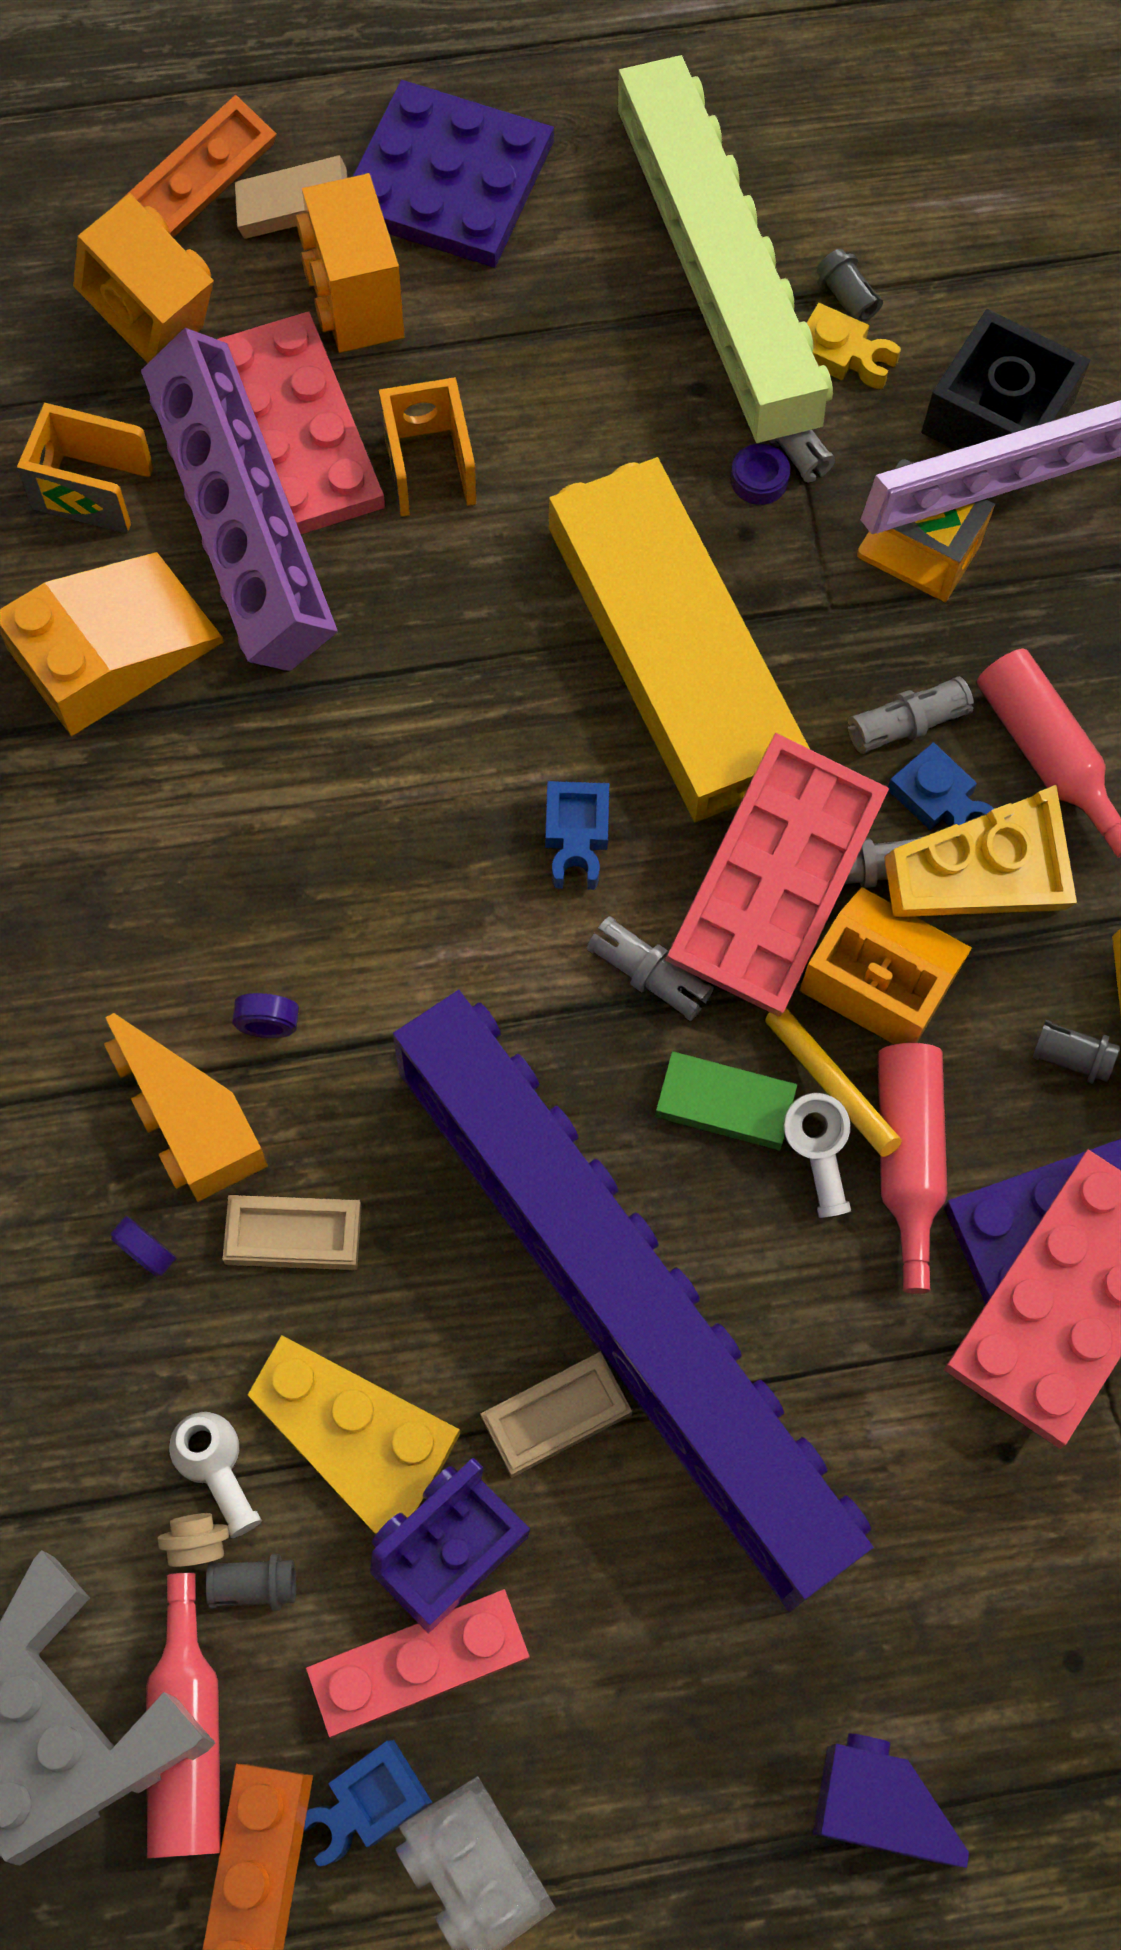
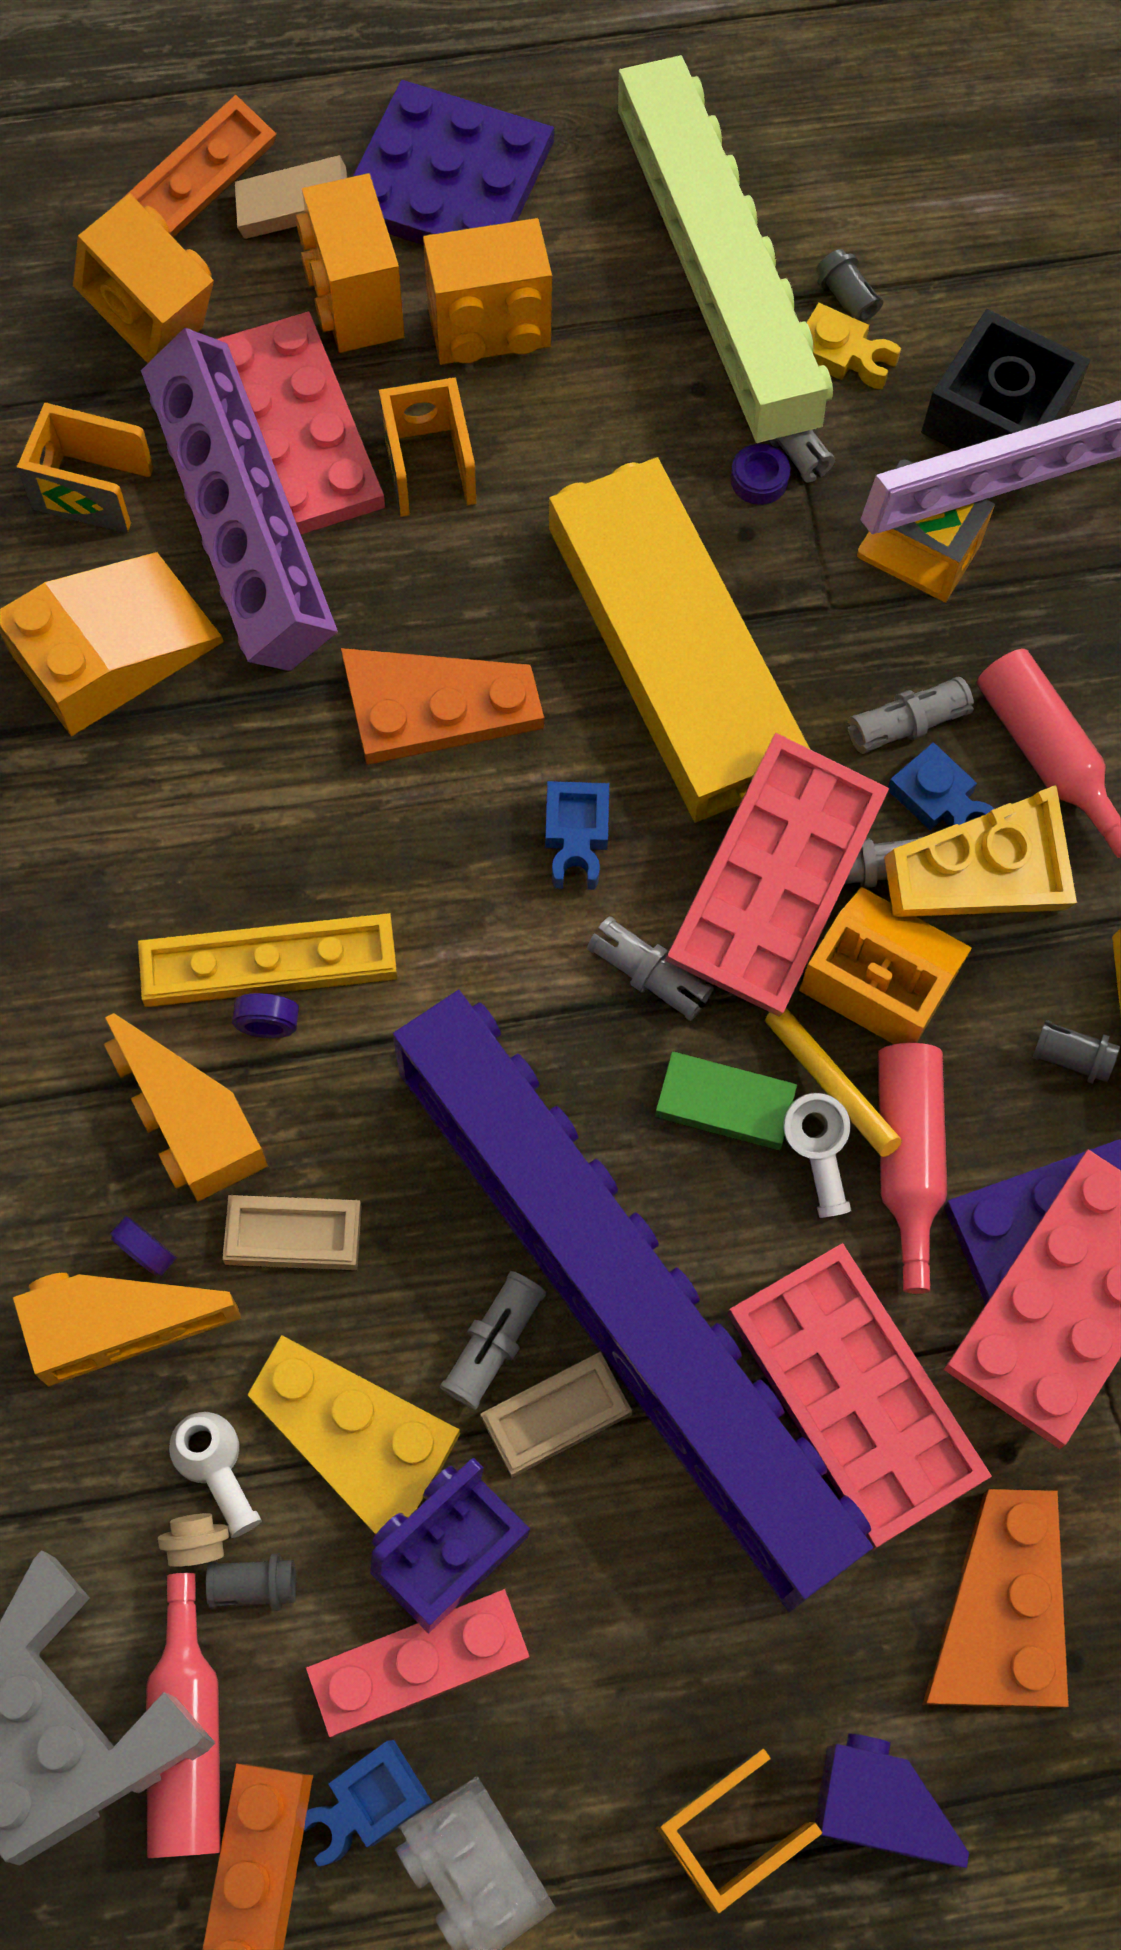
none -> light orange slope [13,1273,241,1387]
none -> yellow tile [138,913,398,1007]
none -> orange wing [341,648,544,765]
none -> light orange brick [423,218,552,365]
none -> light grey pin [440,1271,546,1410]
none -> light orange piece [656,1748,822,1913]
none -> coral plate [727,1243,992,1550]
none -> orange wing [922,1489,1069,1708]

